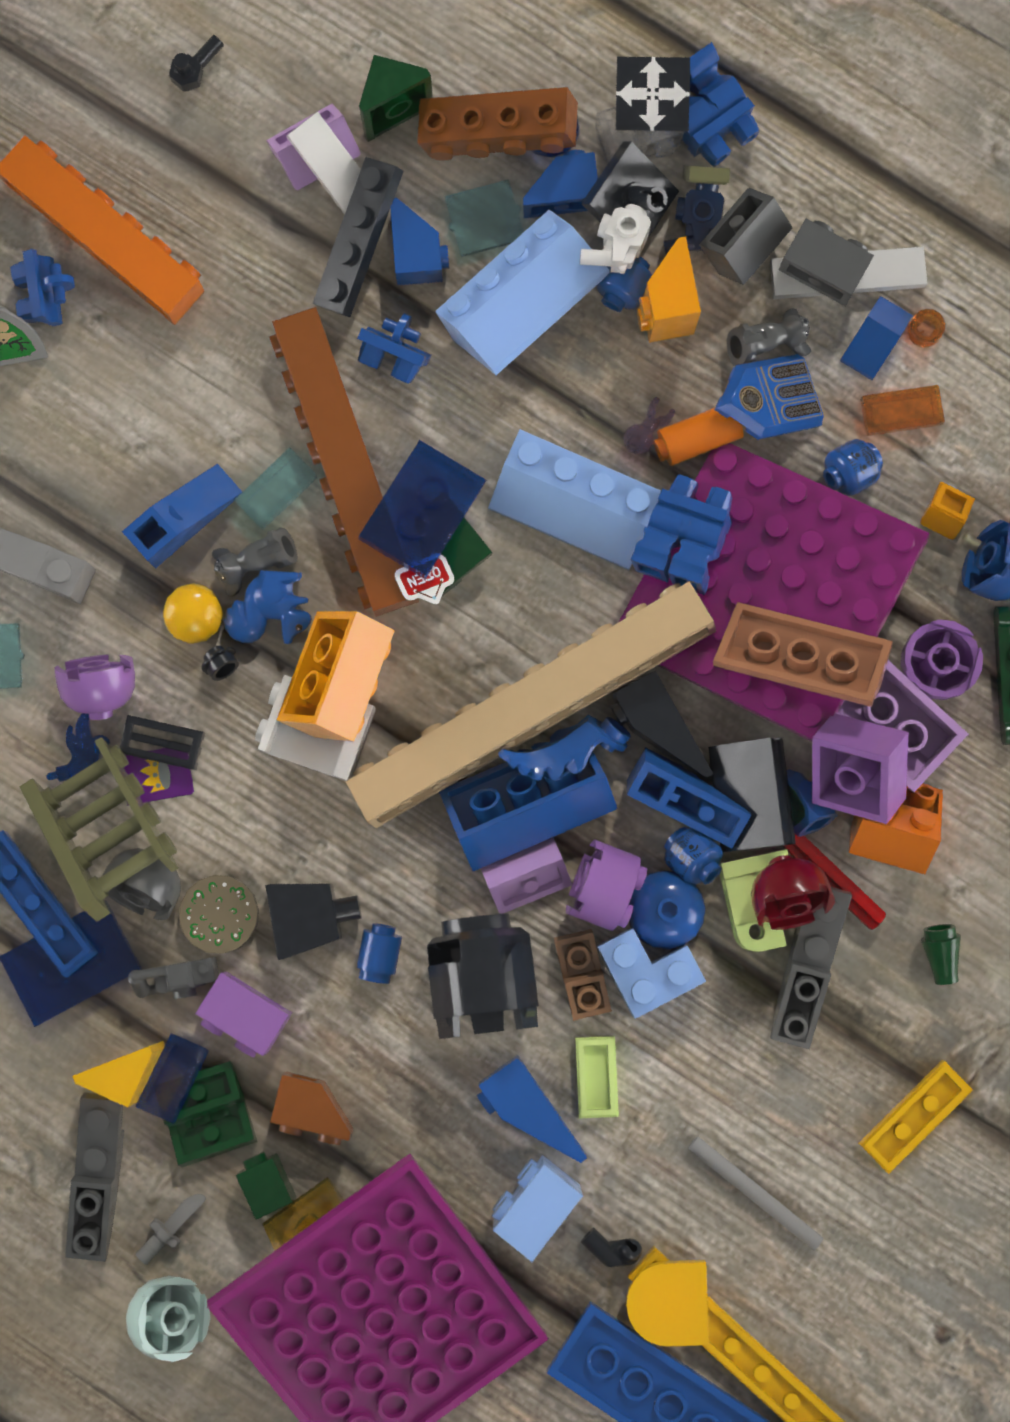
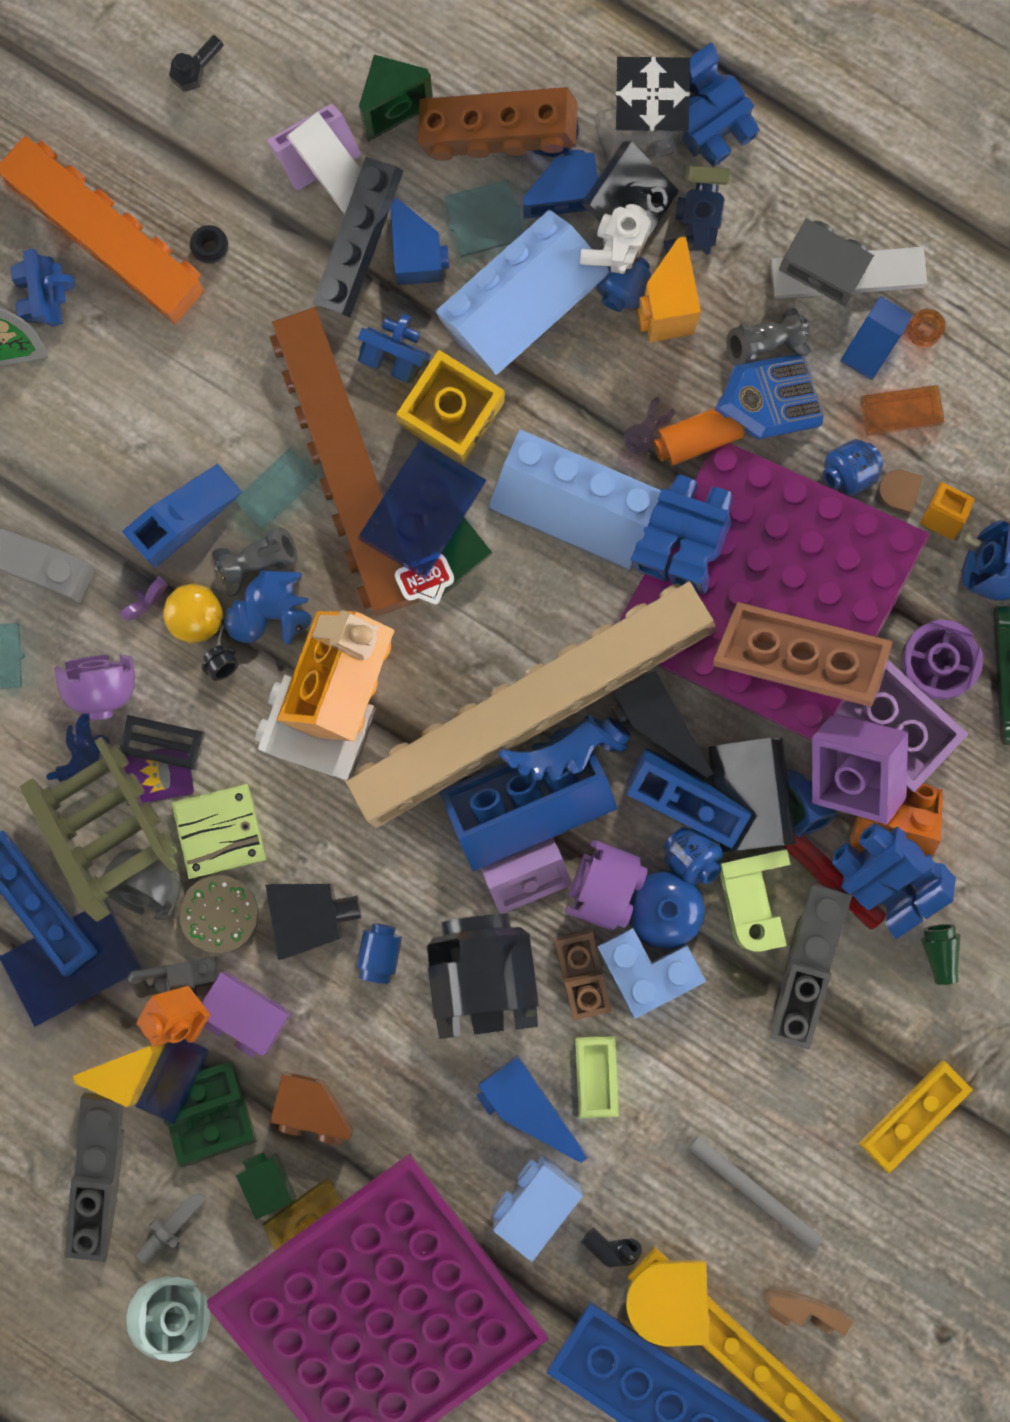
dark grey brick [699,187,793,285] -> none
dark red cylinder [751,855,835,930] -> none
none -> medium lavender piece [119,576,167,621]
none -> orange brick [136,986,210,1047]
none -> yellowish green tile [171,784,267,879]
none -> black plate [190,225,229,264]
none -> tan piece [312,610,379,661]
none -> yellow brick [396,350,505,466]
none -> medium nougat slope [762,1290,853,1336]
none -> blue hips [832,822,956,939]
none -> medium nougat tile [877,470,923,515]

